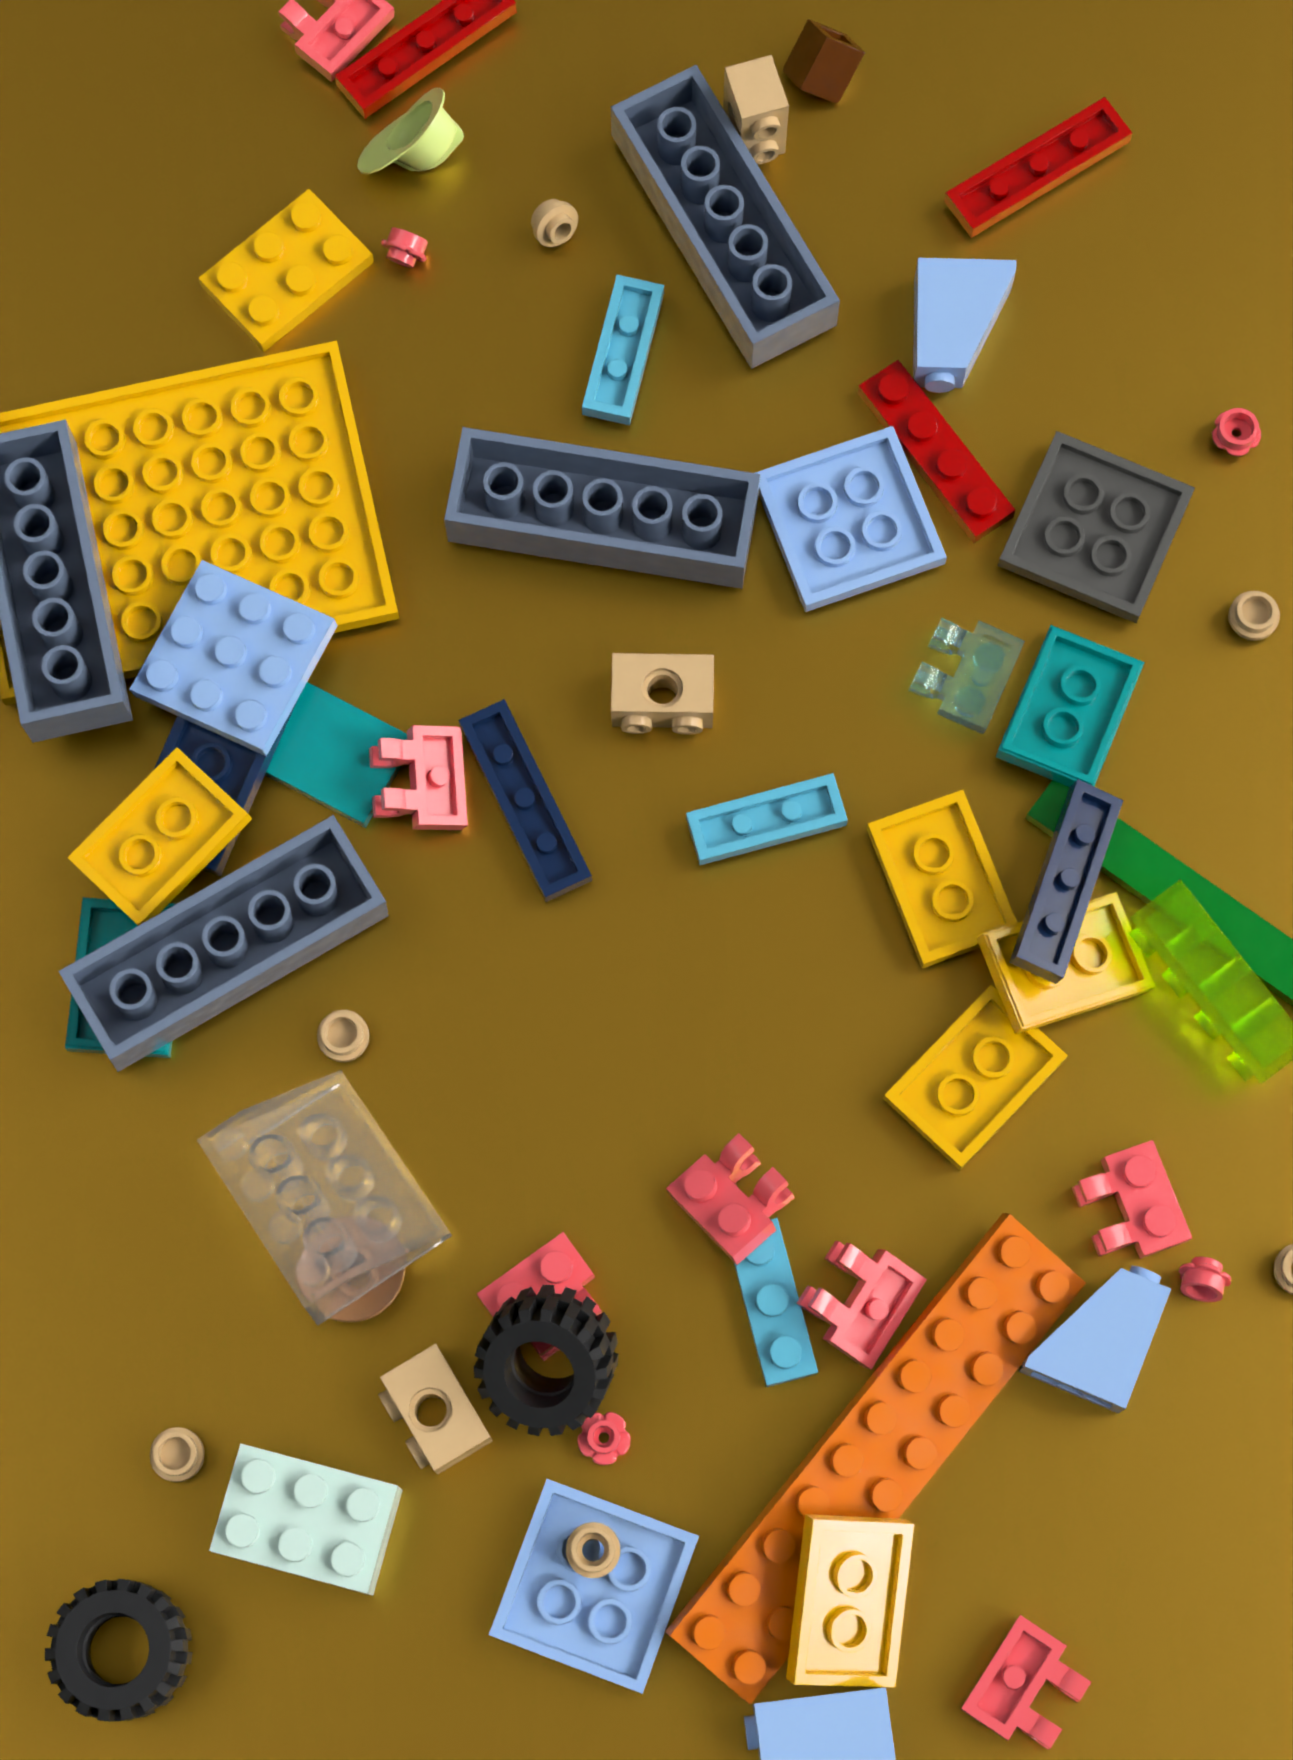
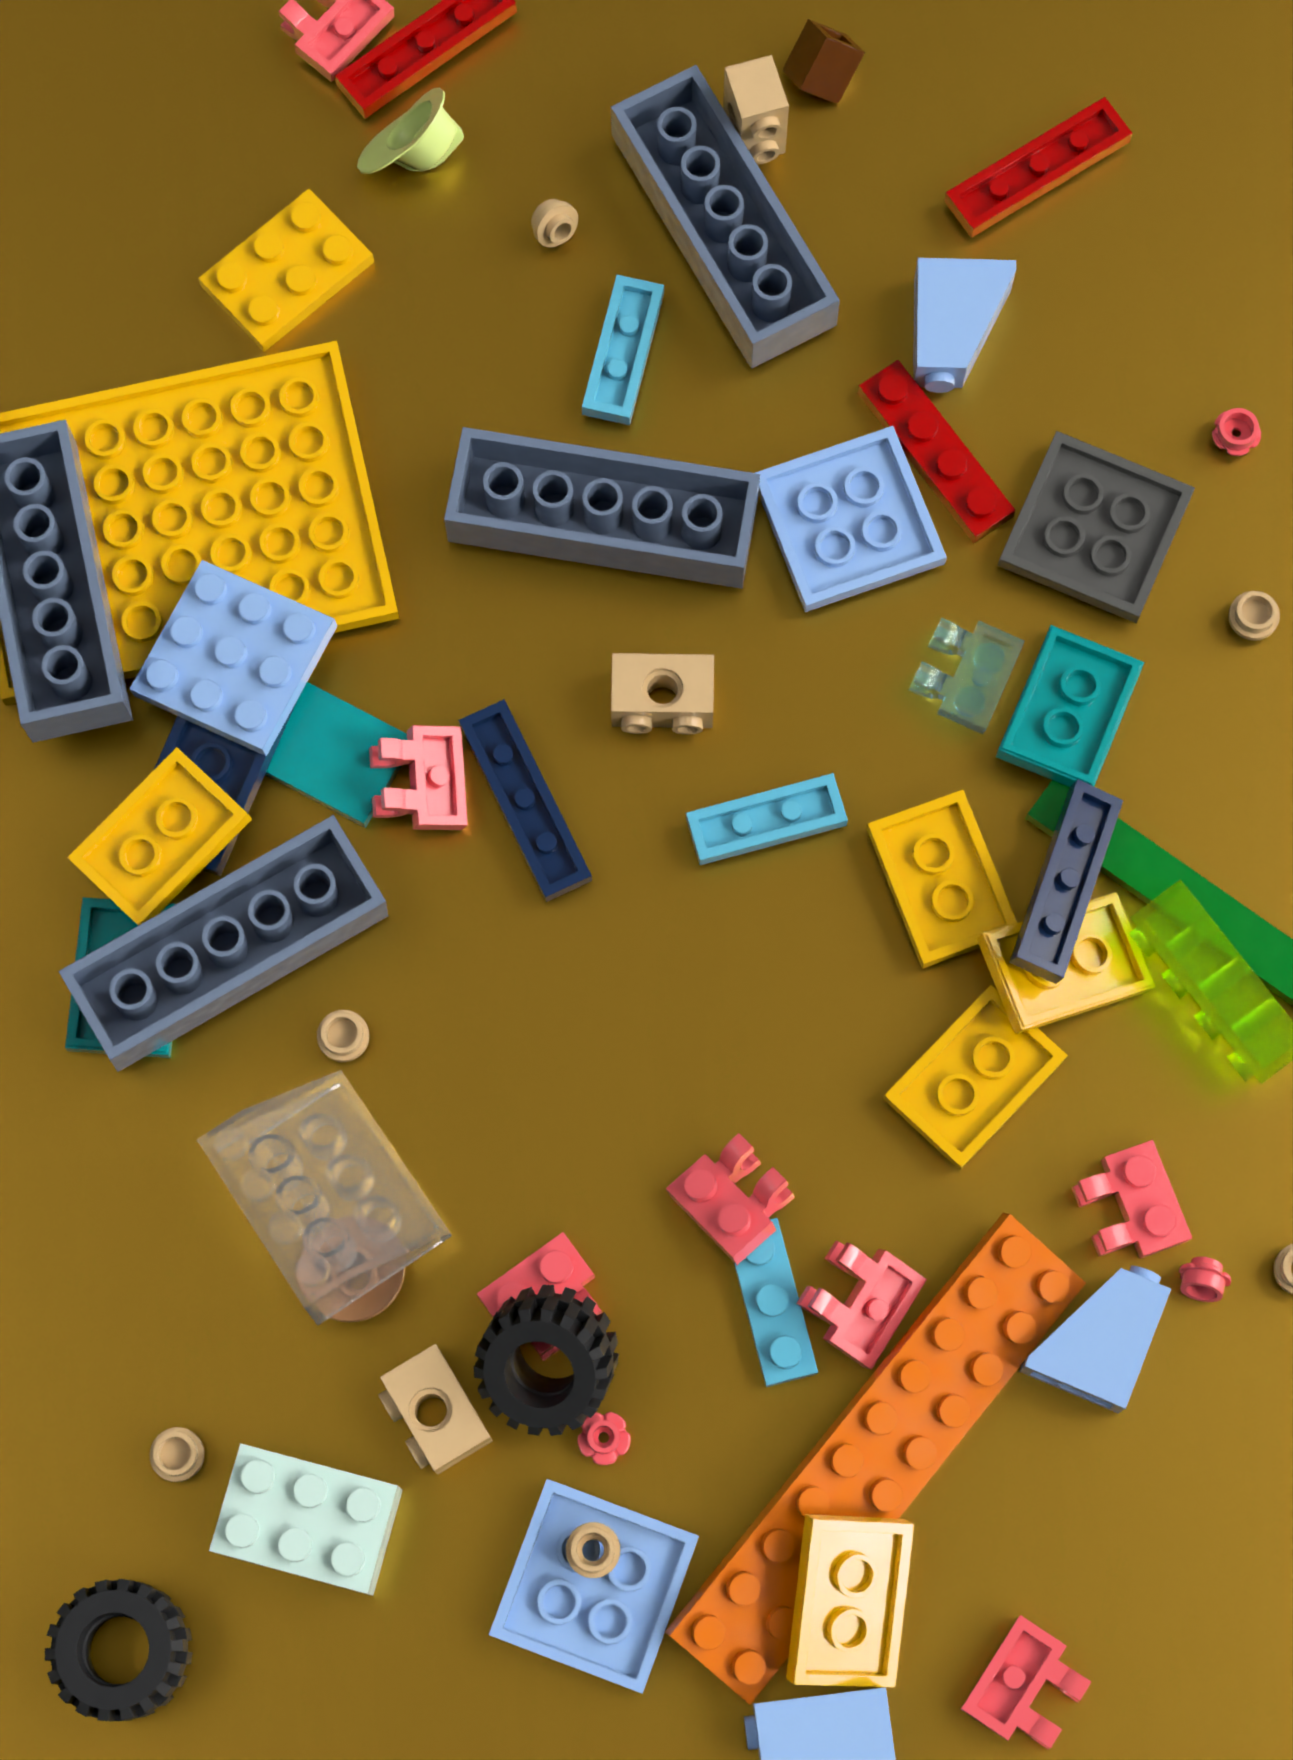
coral plate [381,227,428,268] -> none

